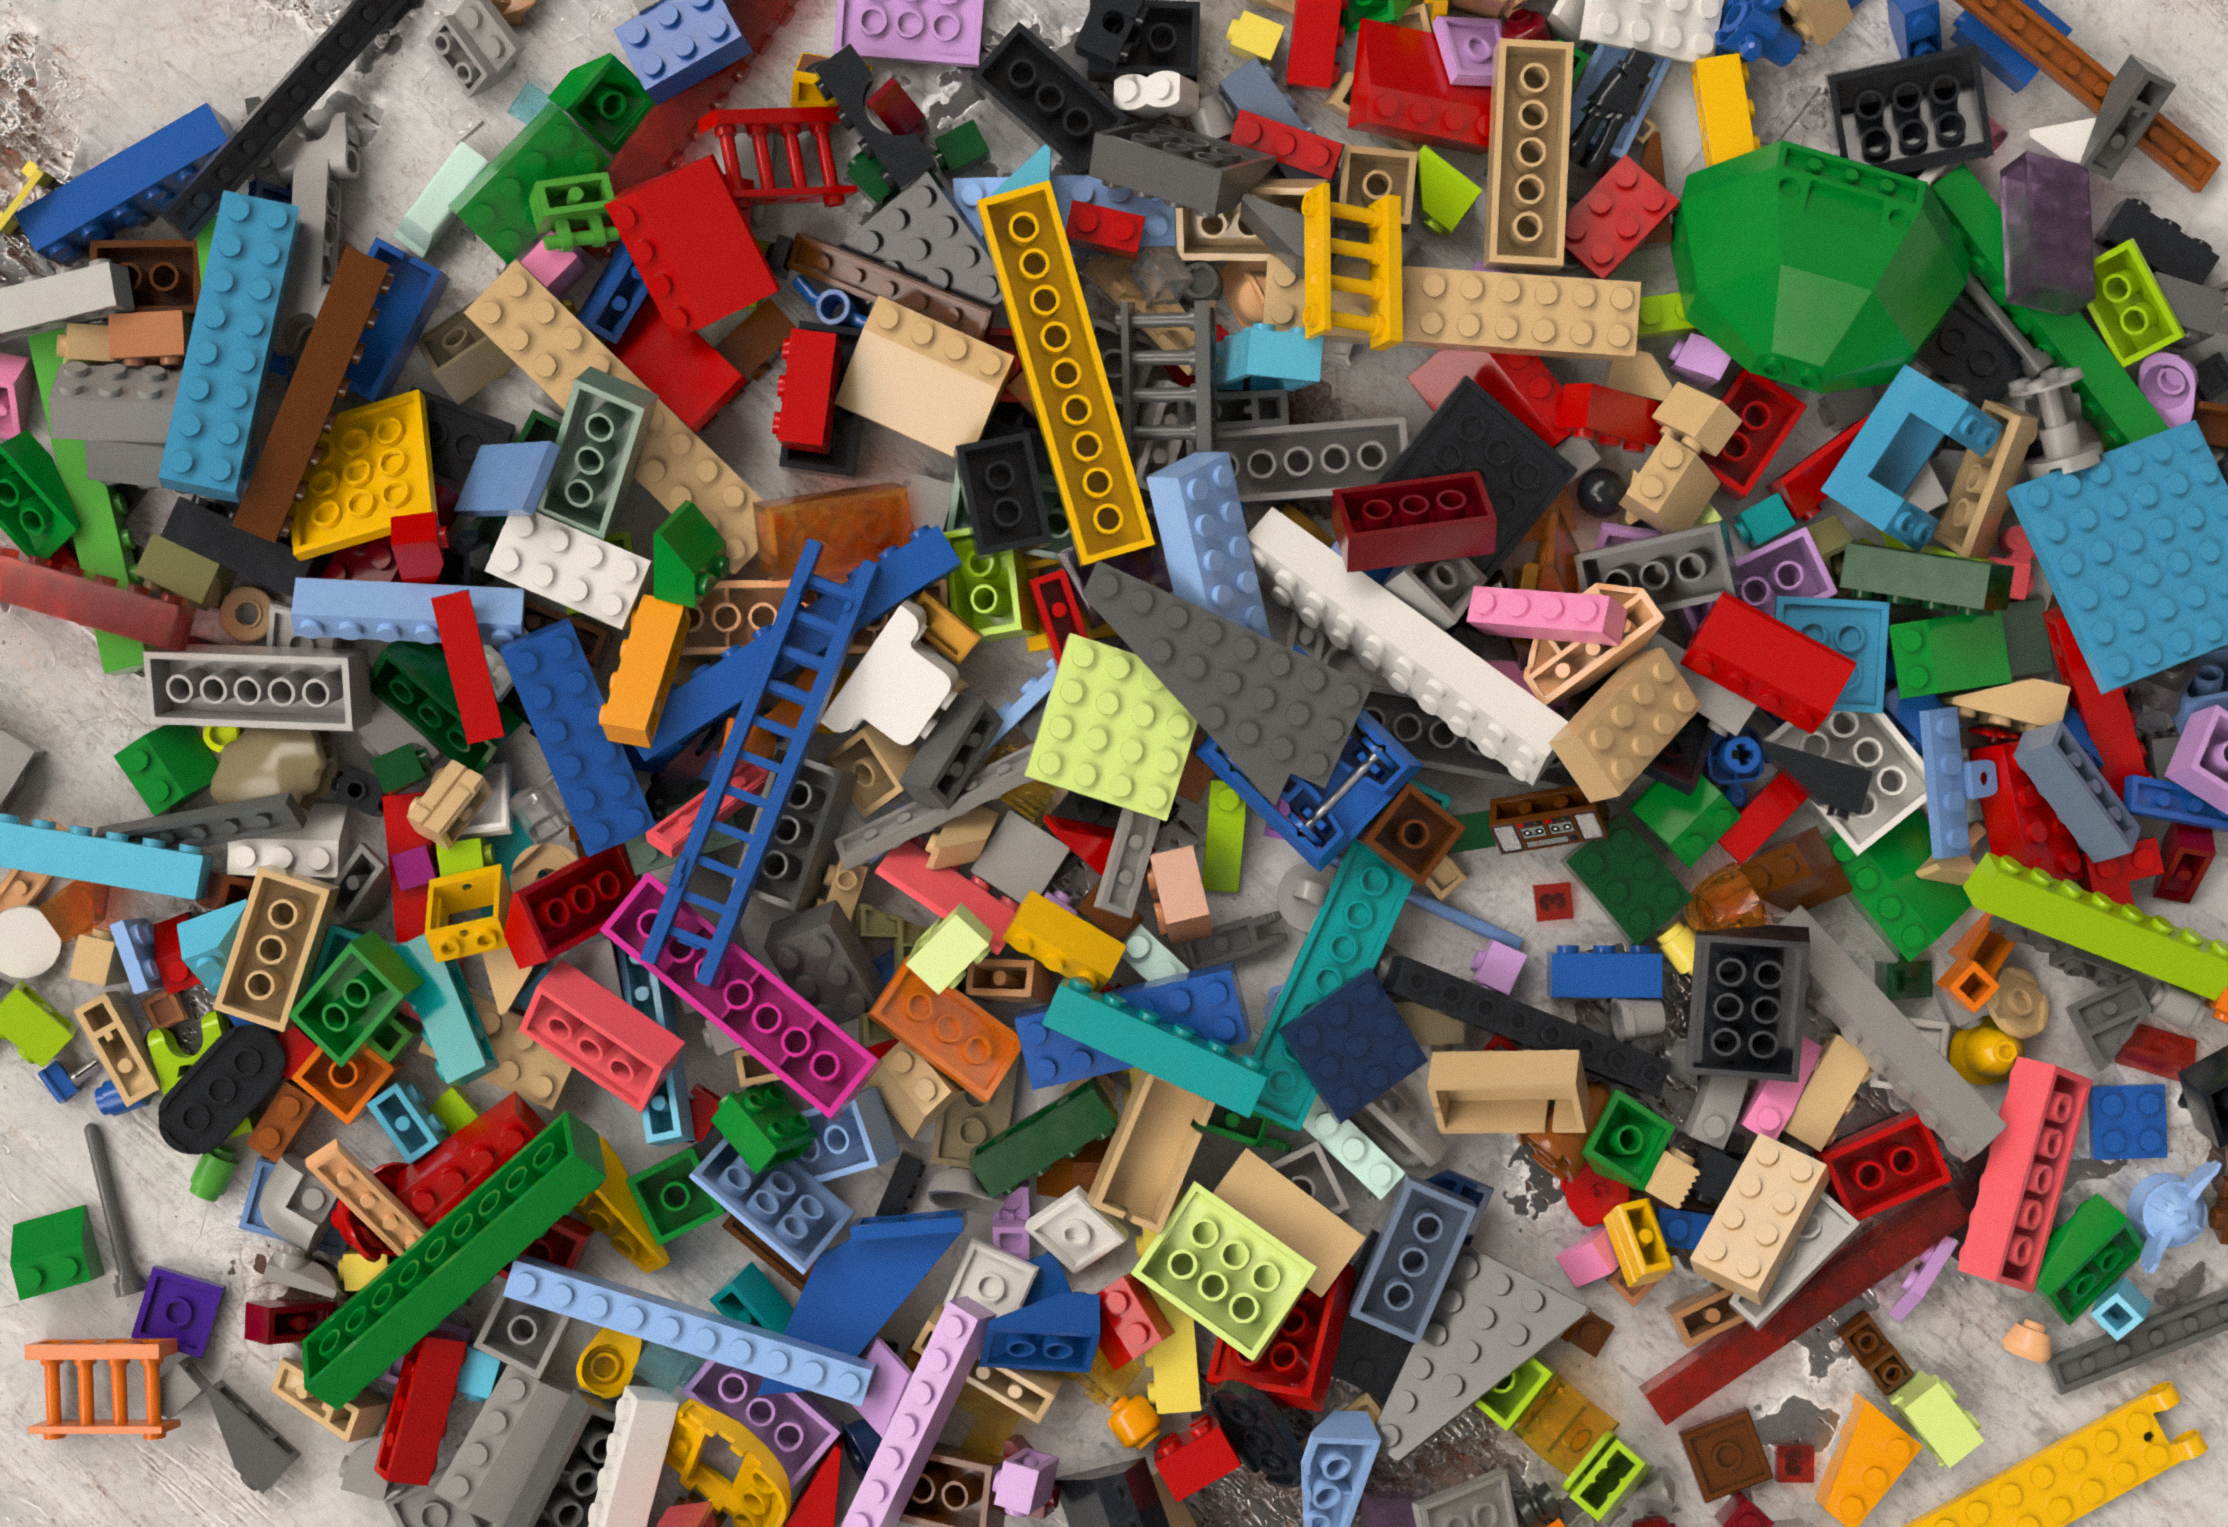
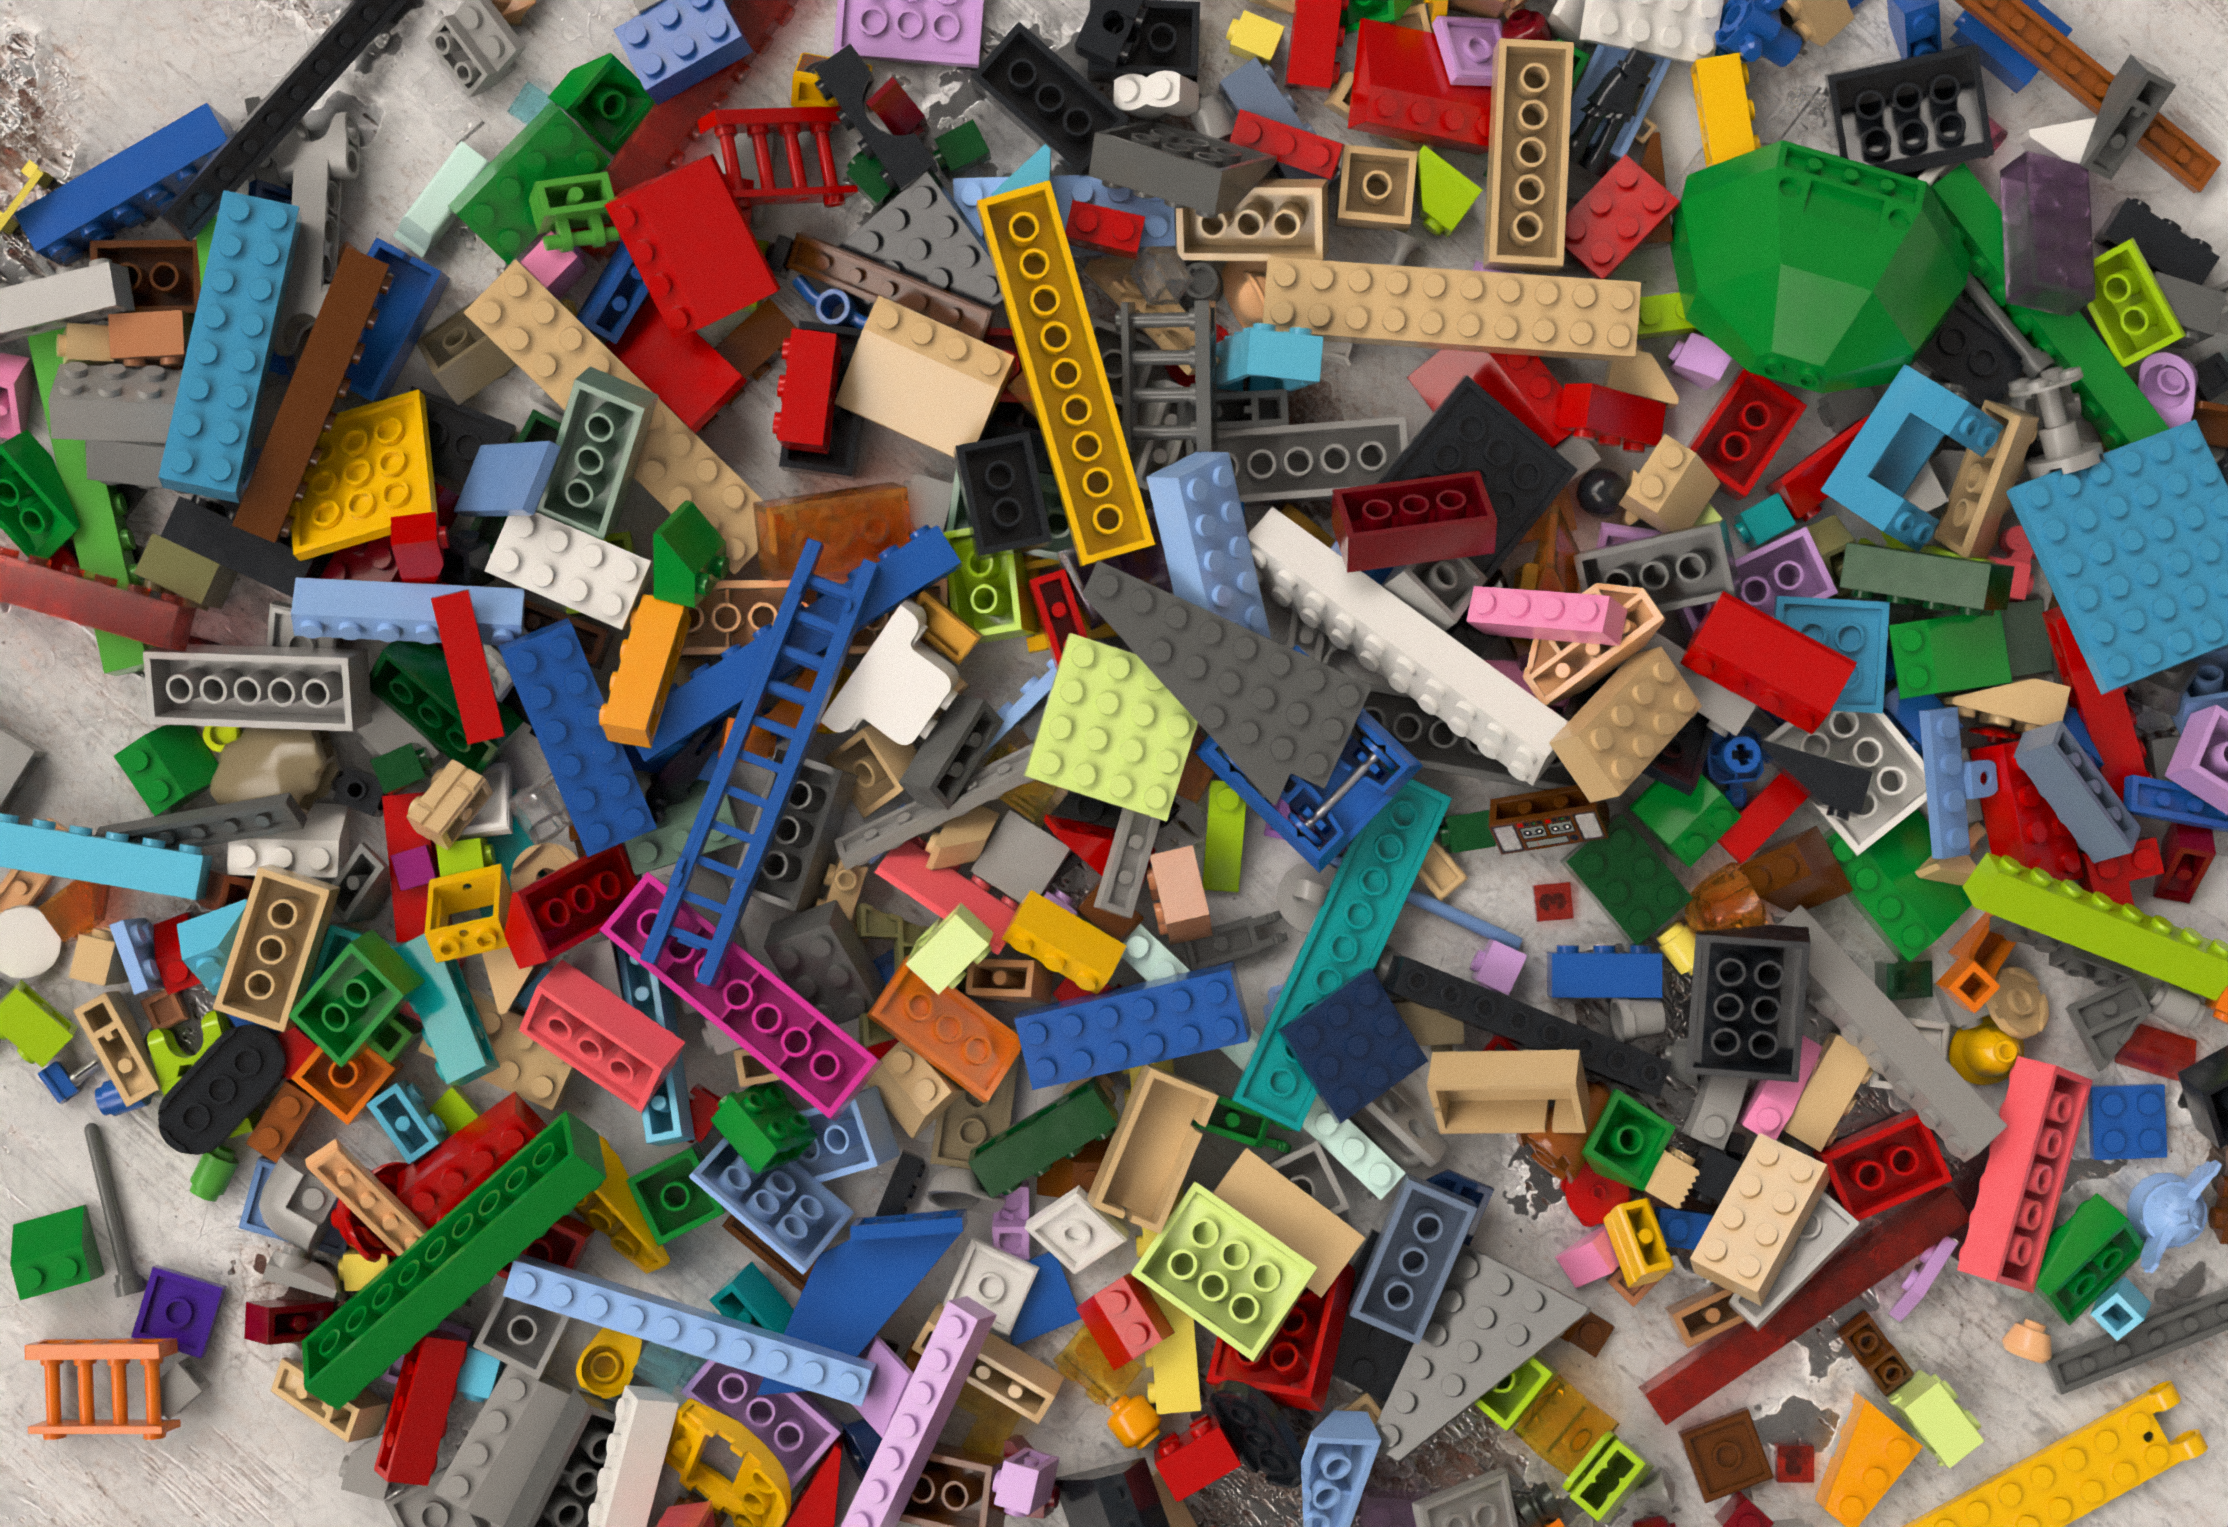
dark grey slope [206,1380,301,1494] -> none
tan piece [219,585,274,643] -> none
coral tile [646,763,770,859] -> none
blue slope [979,1291,1100,1373] -> none
teal brick [1042,977,1270,1118] -> none
dark grey slope [1241,193,1348,280] -> none
yellow fence [1301,182,1403,351] -> none
reddish brown brick [1355,782,1467,887] -> none
tan brick [1652,381,1742,457] -> none

